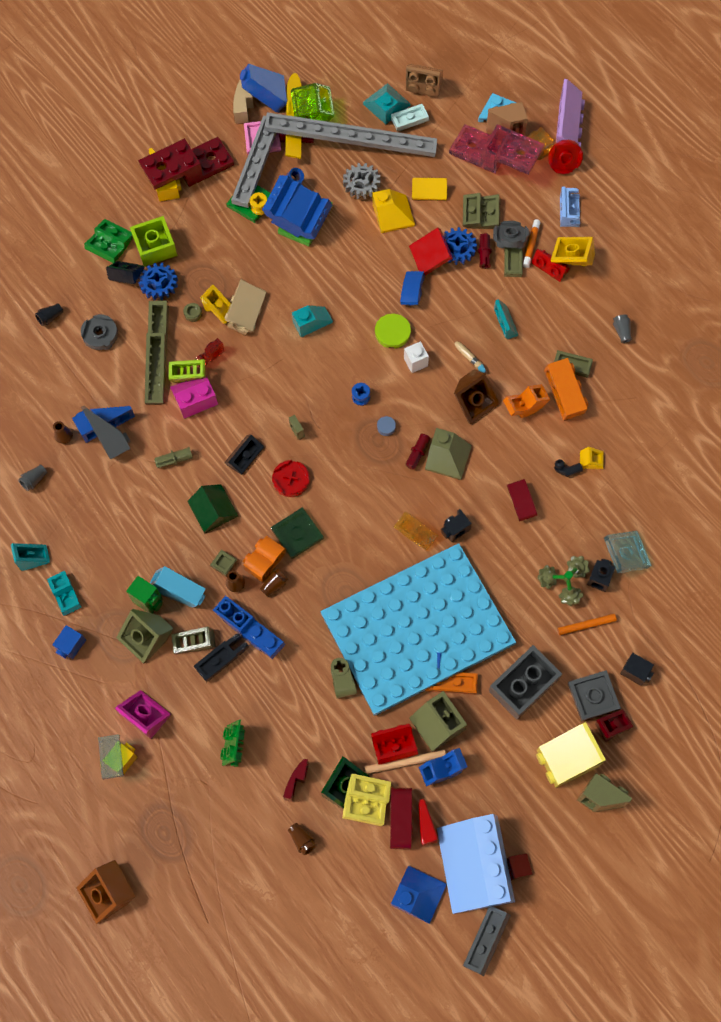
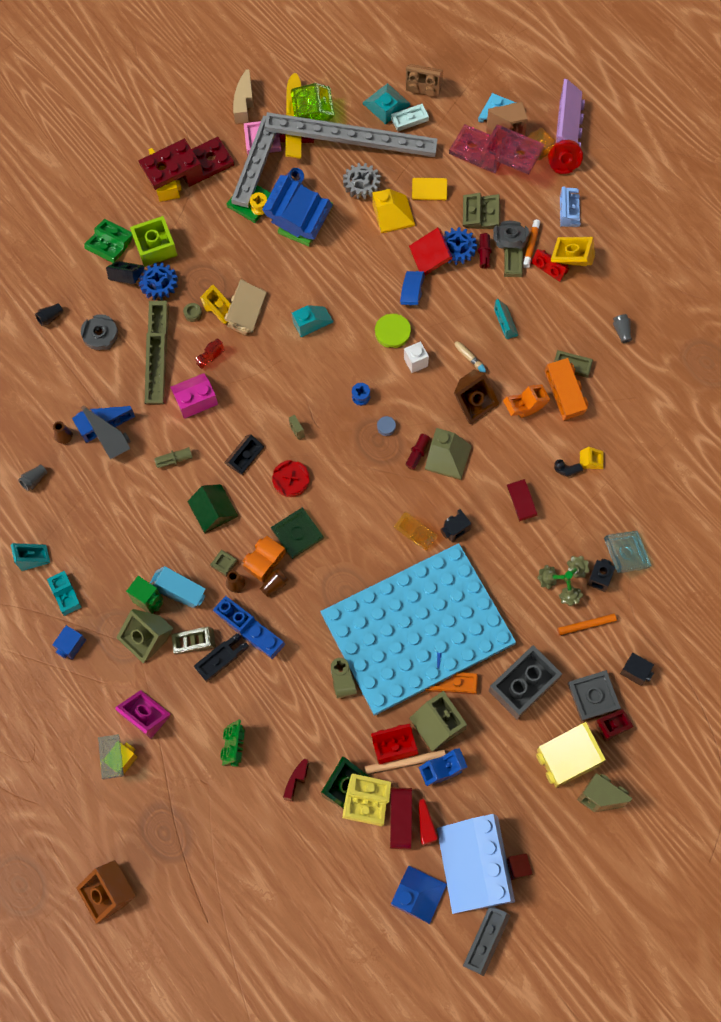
lime slope [169,359,205,383] -> none
blue slope [240,64,287,113] -> none
reddish brown cone [288,823,317,855] -> none

